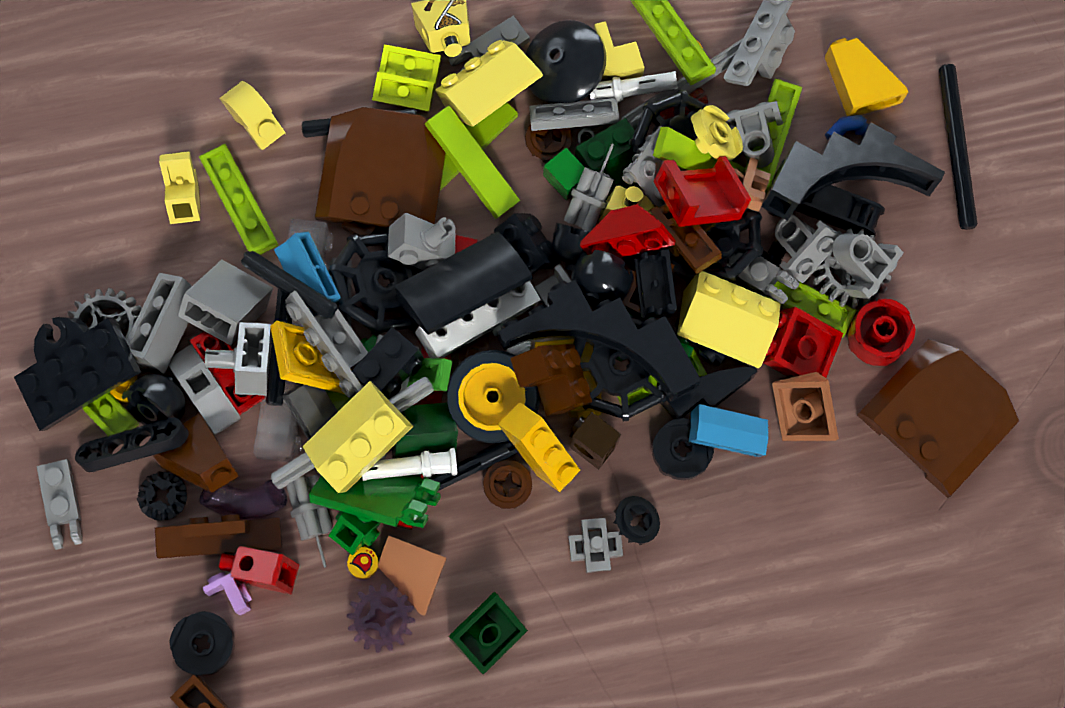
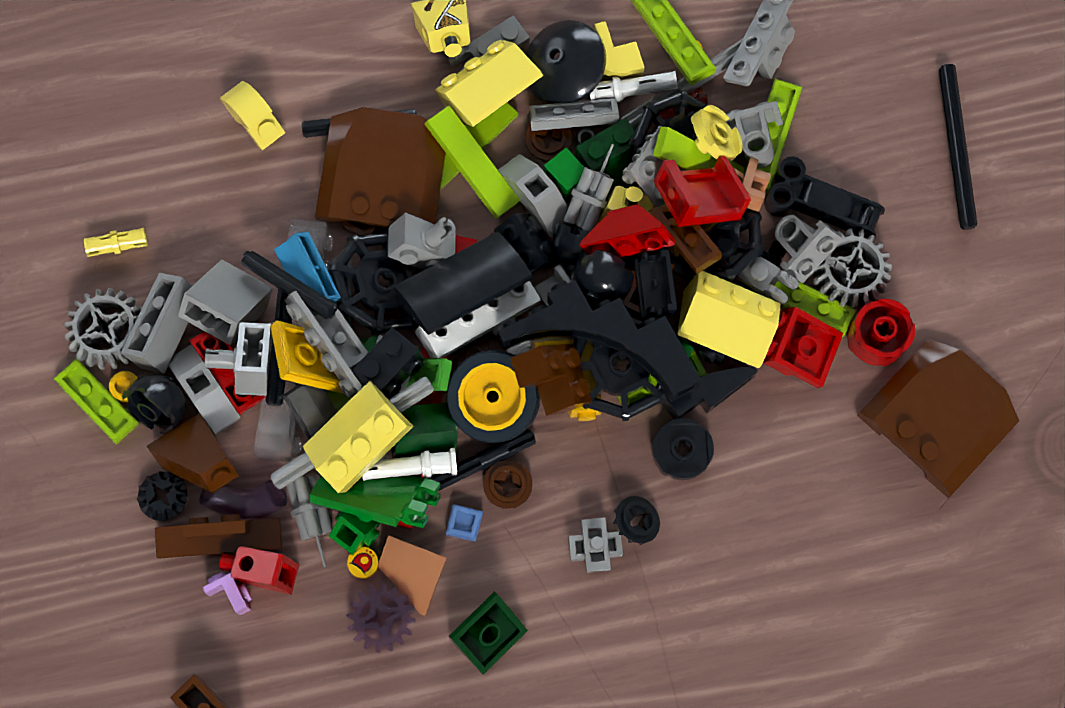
black plate [14,317,141,431] -> none
light grey hinge [36,459,83,550] -> none
black beam [75,417,189,473] -> none
light yellow brick [159,151,200,224] -> none
black plate [169,611,235,676] -> none
lime tile [199,144,279,255] -> none
neon yellow slope [372,44,442,112] -> none
yellow brick [498,402,580,492] -> none
dark brown brick [569,412,621,470] -> none
dark azure piece [689,404,768,457] -> none
black arch [761,123,945,221] -> none
nougat slope [772,372,839,441] -> none
yellow slope [825,38,908,116] -> none
blue arm [825,114,869,140] -> none
light grey pin [832,233,904,299] -> none
none -> light yellow pin [84,227,148,257]
none -> medium blue tile [446,504,483,543]
none -> light grey slope [498,154,571,239]

